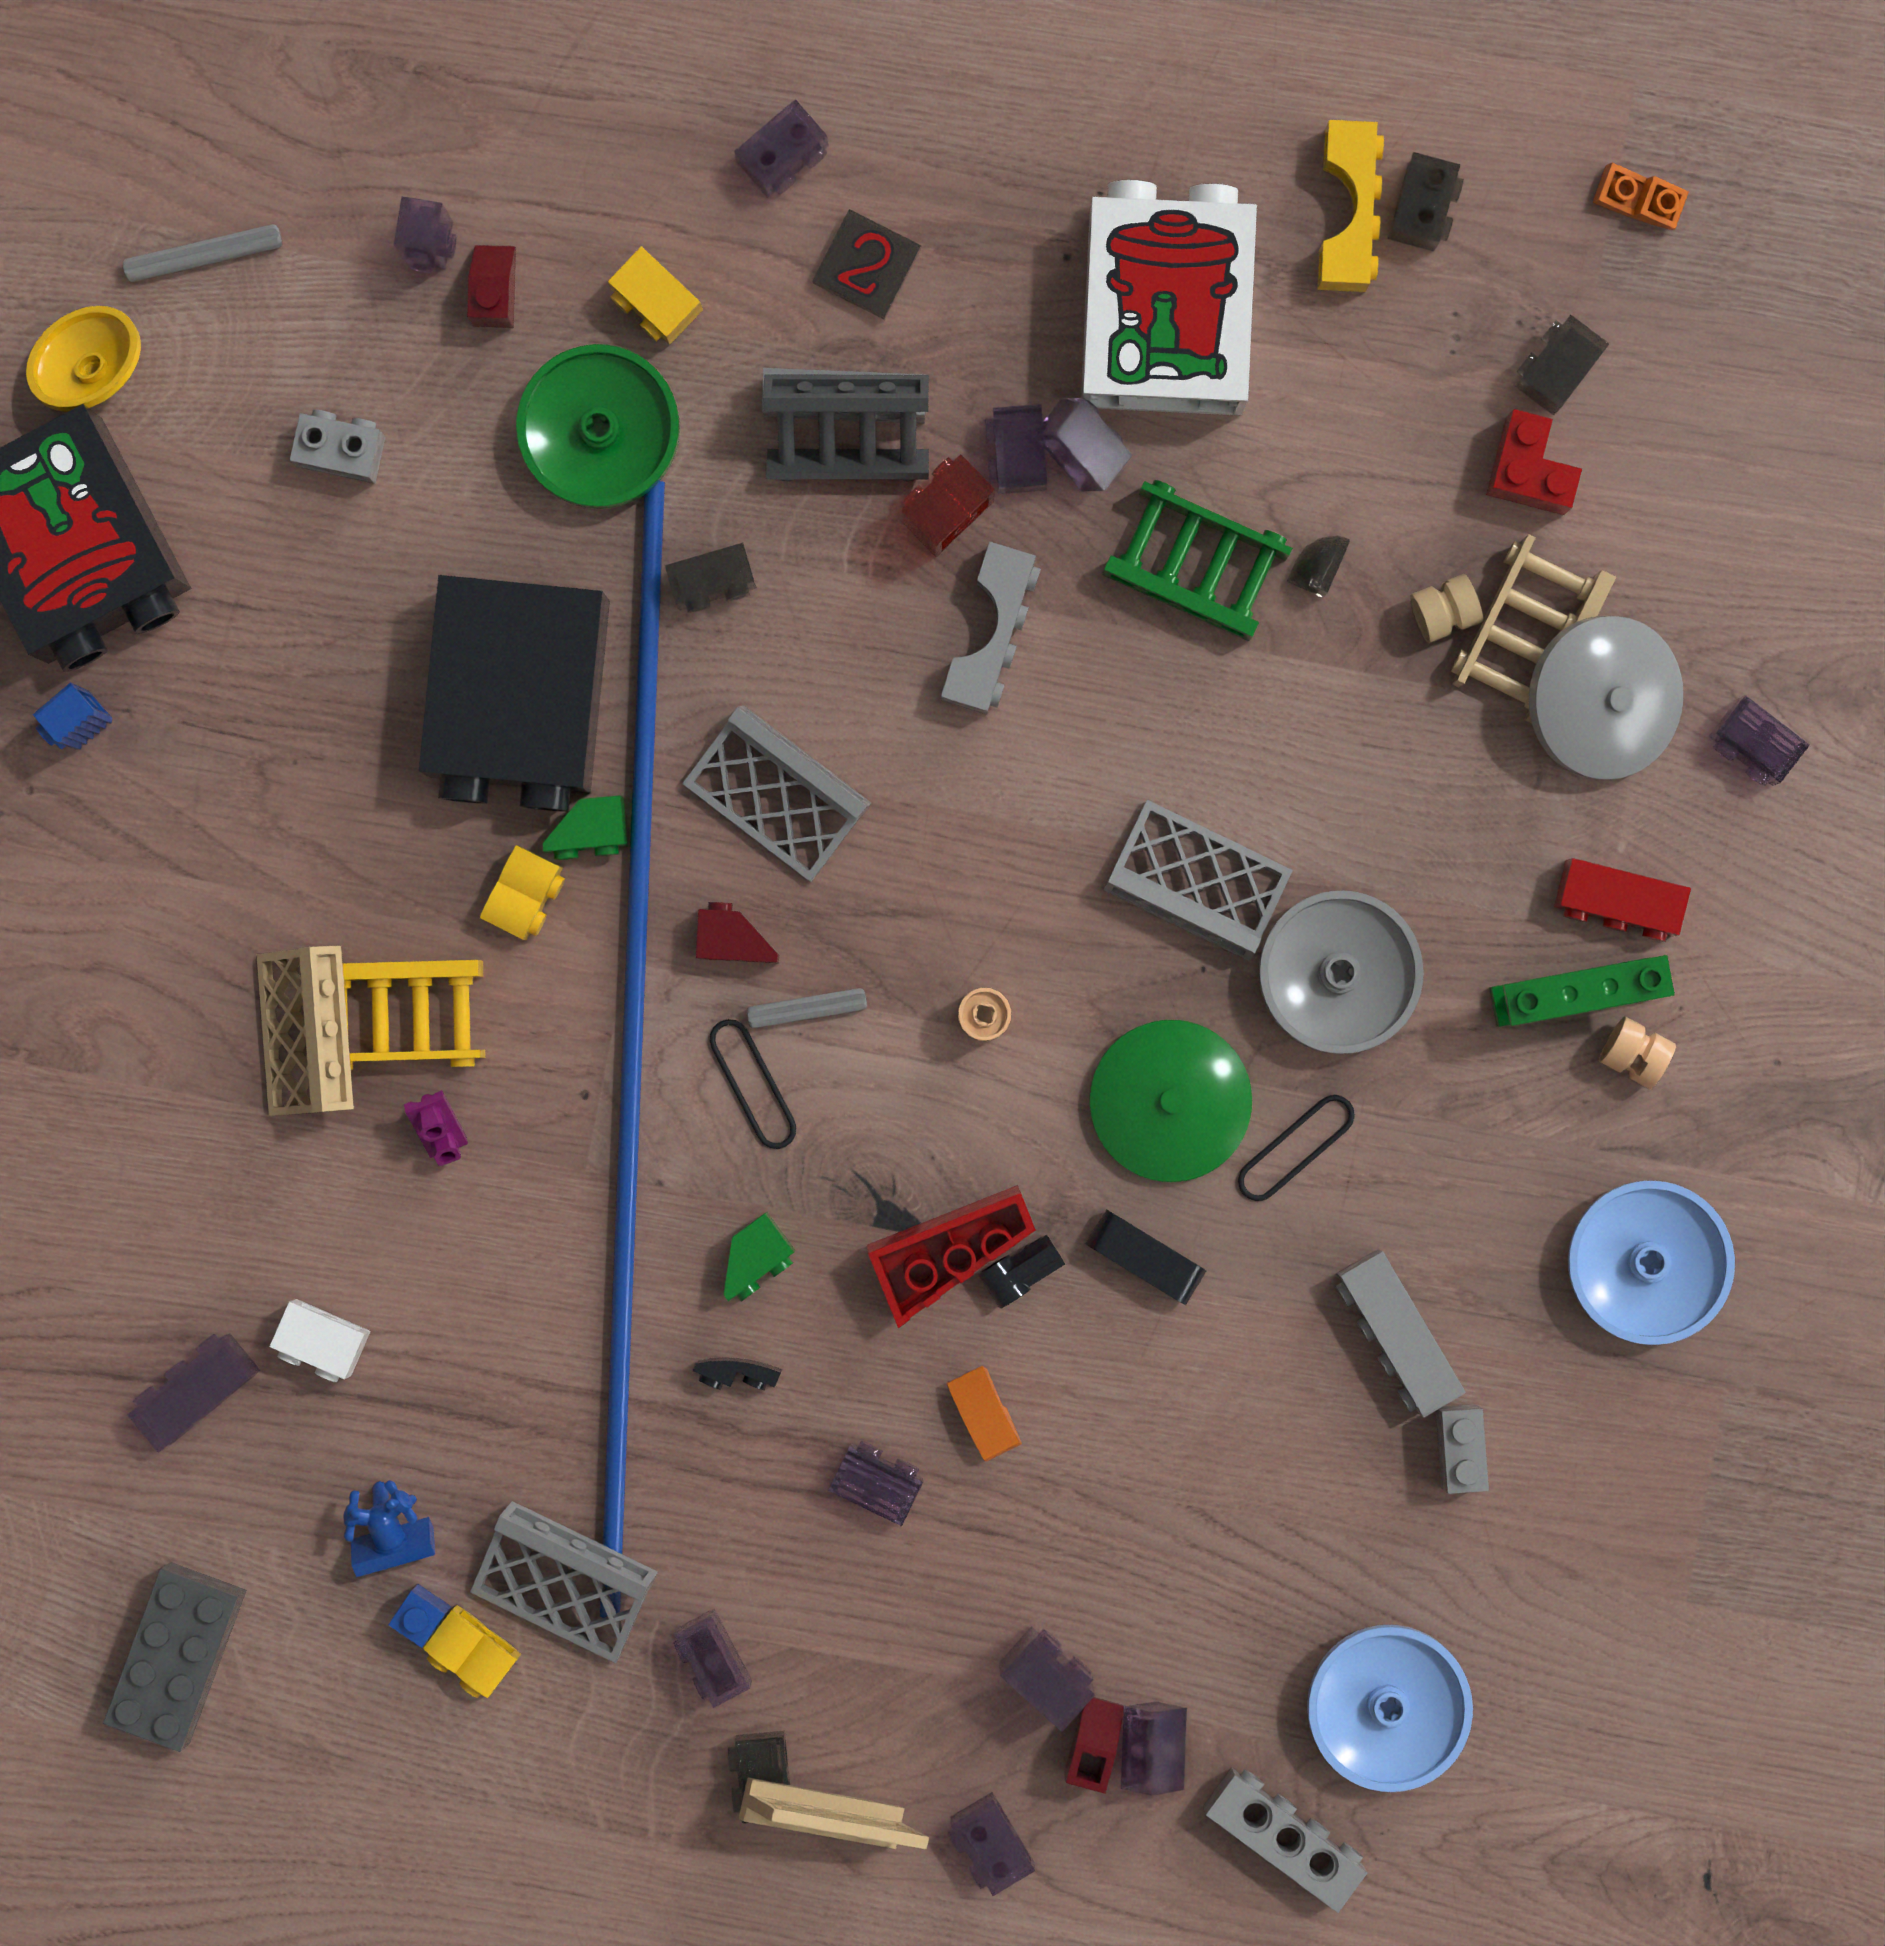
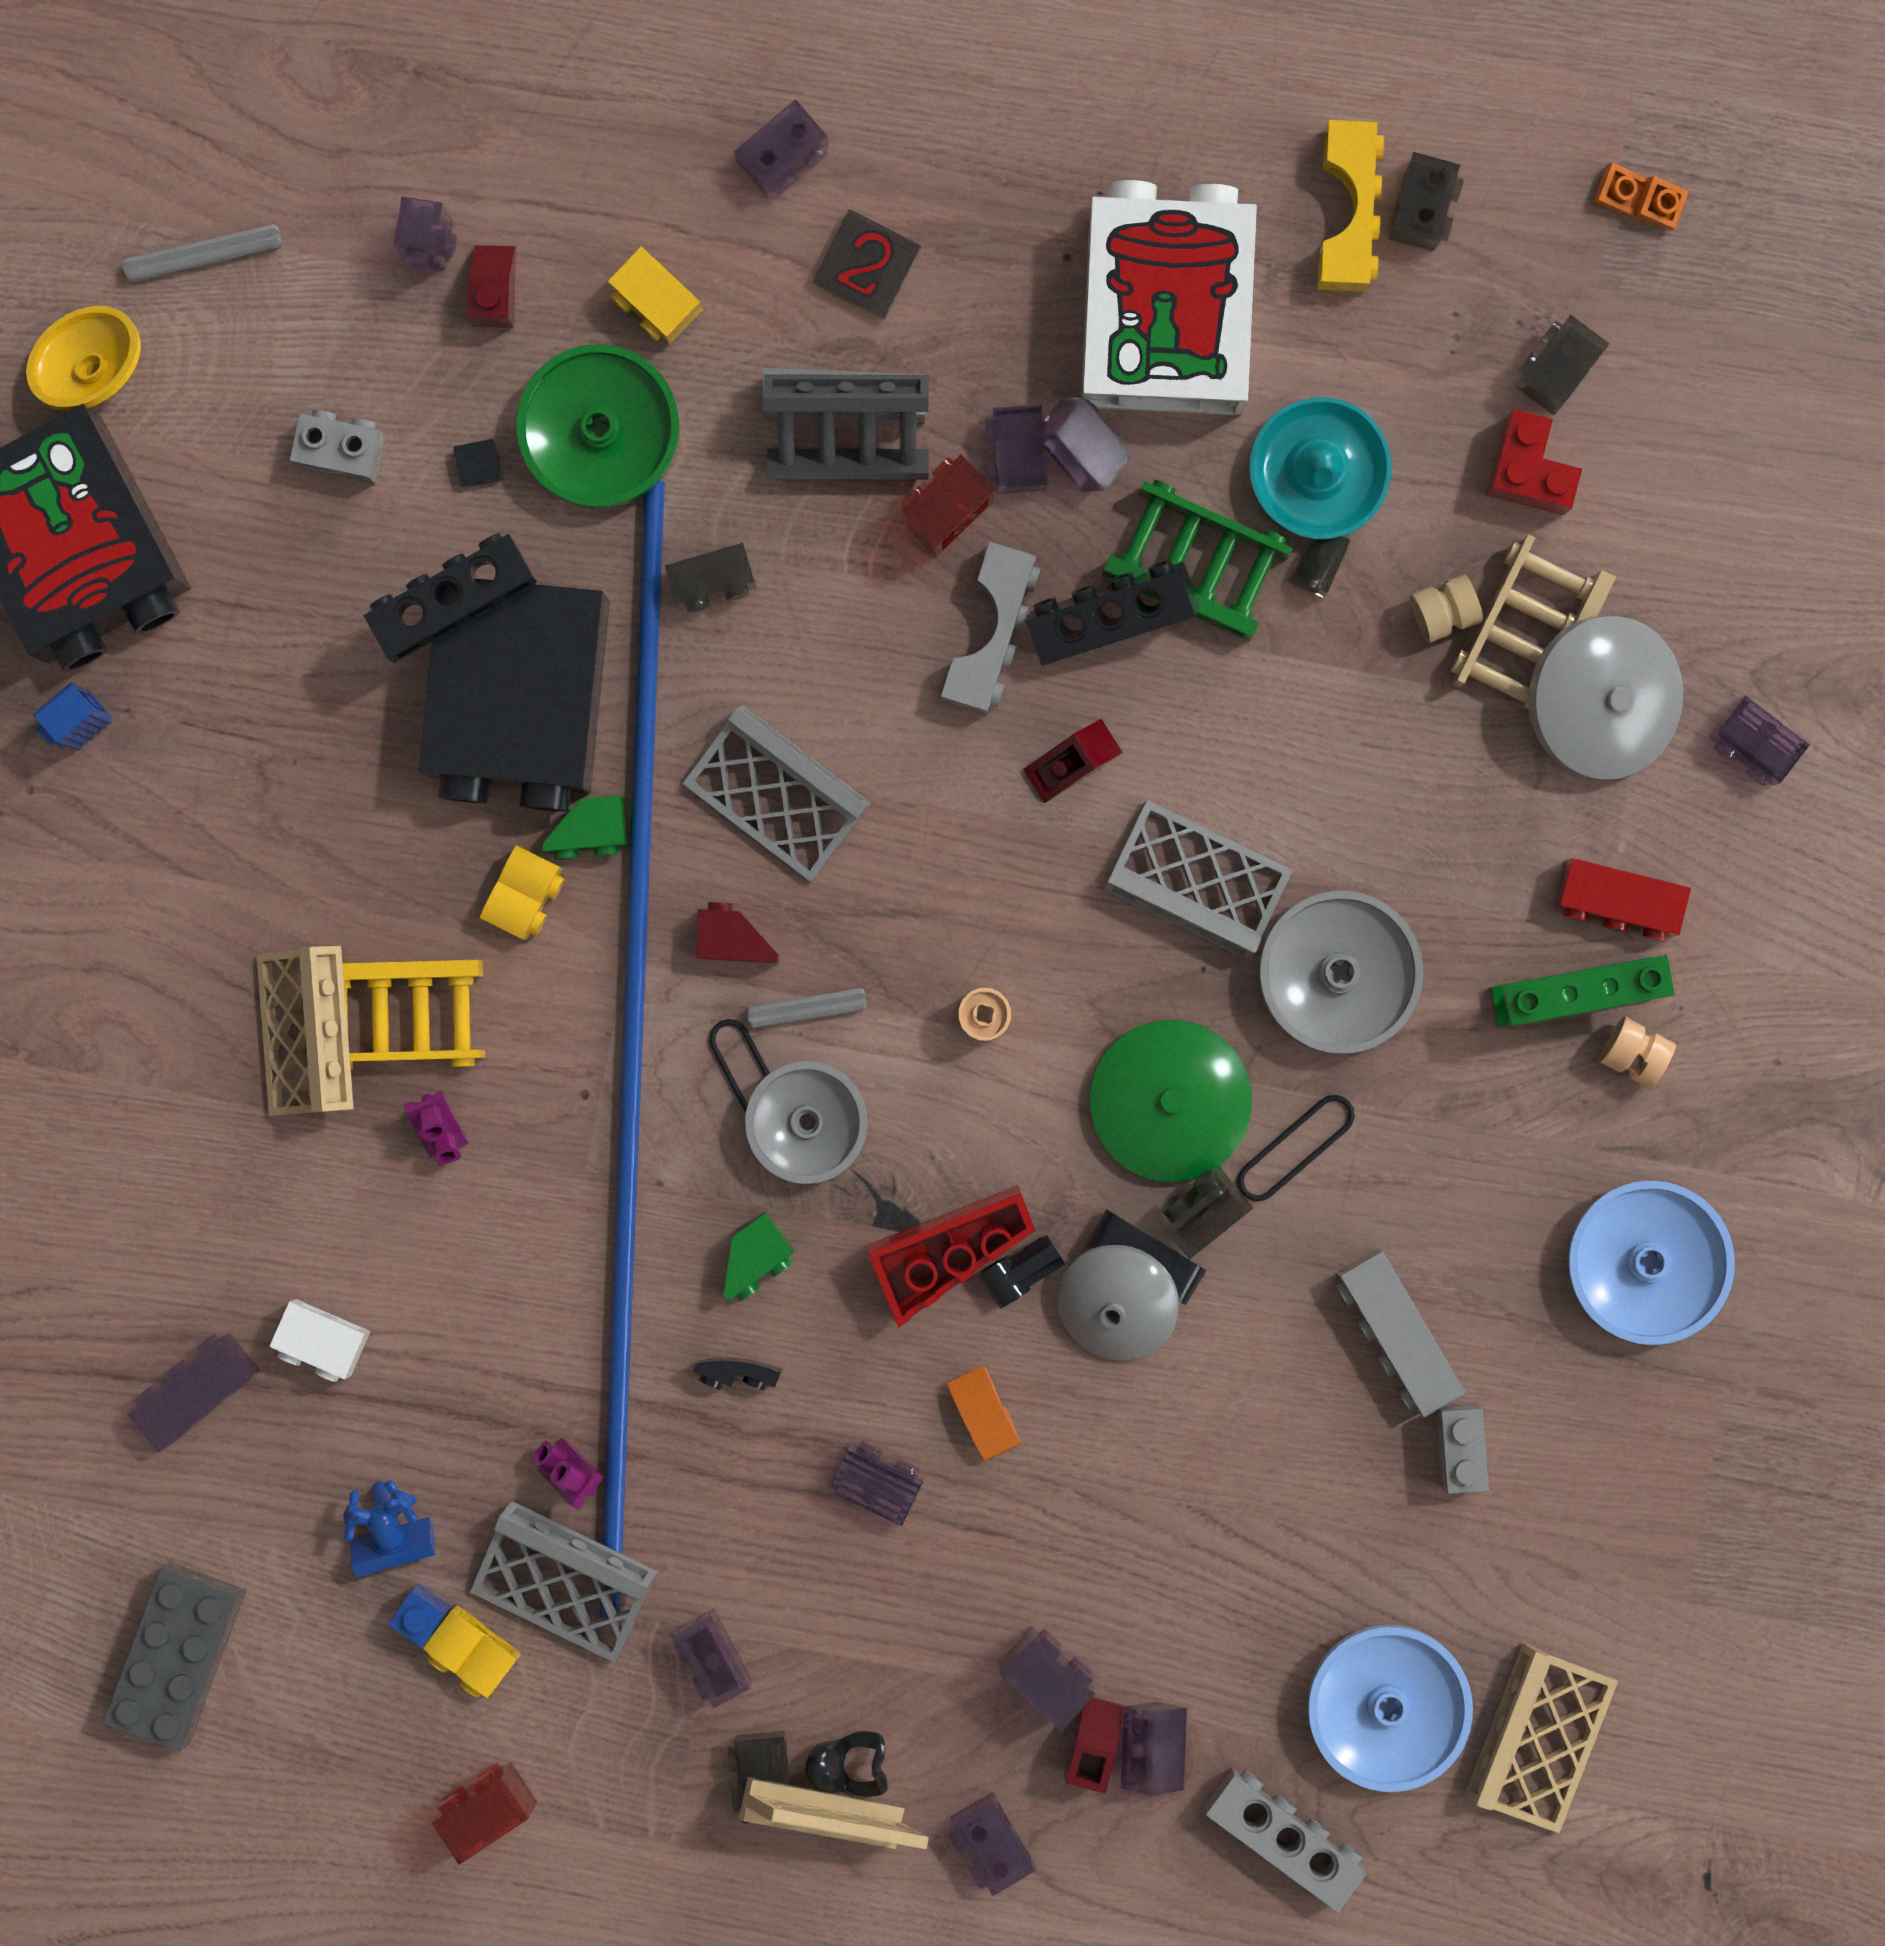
none -> black brick [363,533,538,663]
none -> clear red brick [432,1761,537,1865]
none -> black tile [453,439,503,488]
none -> magenta hips [531,1437,604,1510]
none -> light grey dish [745,1061,868,1184]
none -> black piece [805,1731,888,1797]
none -> dark red slope [1023,719,1123,803]
none -> black brick [1025,560,1199,666]
none -> light grey dish [1057,1245,1179,1361]
none -> clear smoke brick [1157,1166,1253,1260]
none -> teal hat [1250,397,1392,539]
none -> tan fence [1464,1643,1618,1834]

